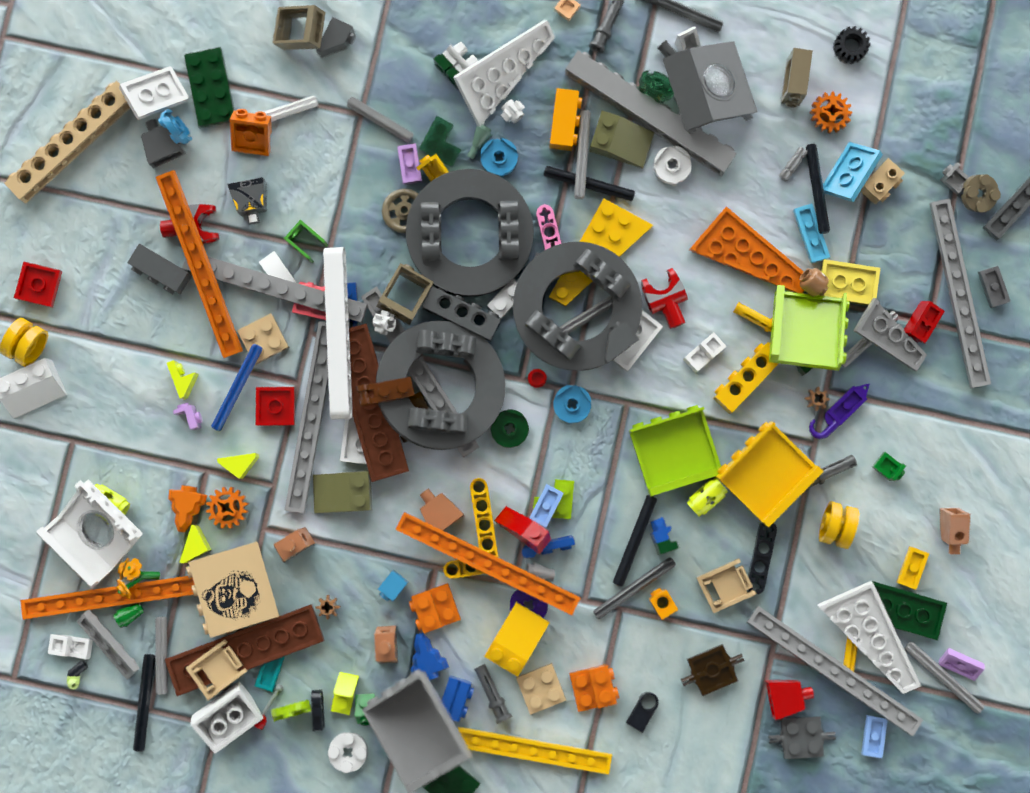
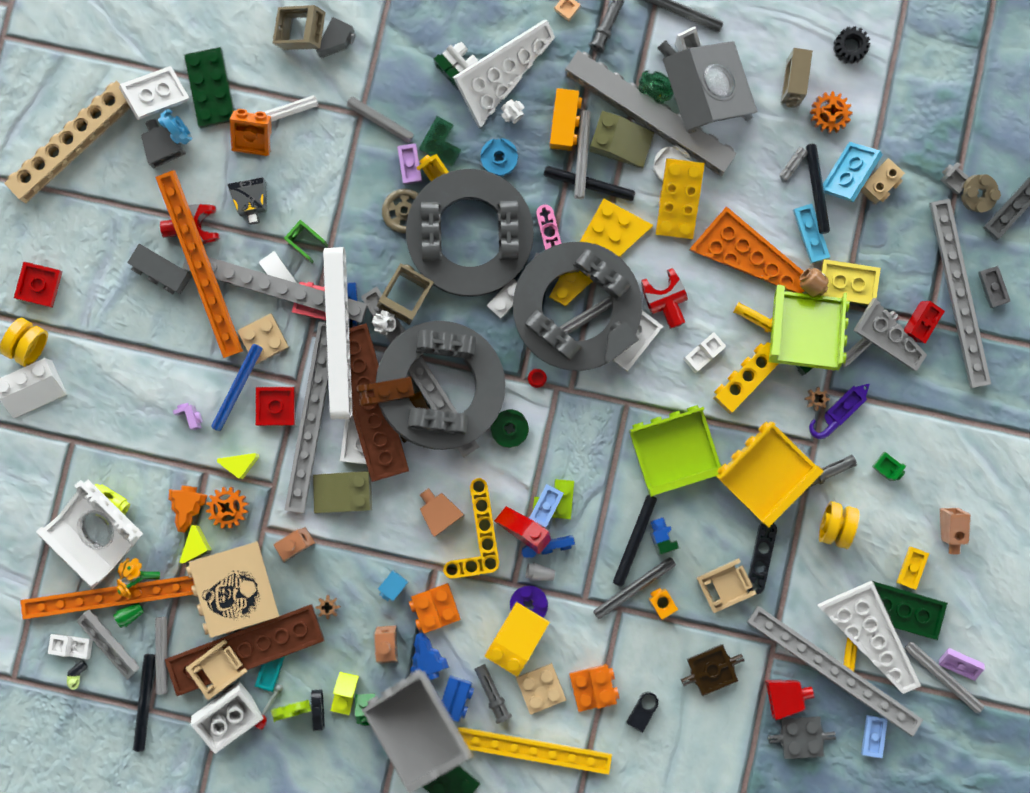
neon yellow slope [167,360,199,400] -> none
white plate [328,732,367,773] -> none
orange plate [395,512,581,615] -> none
dark grey brick [422,286,501,342] -> none
sand green cone [467,125,493,160] -> none
dark azure plate [553,385,591,423] -> none
neon yellow piece [686,477,728,517] -> none
none -> yellow plate [655,158,705,239]

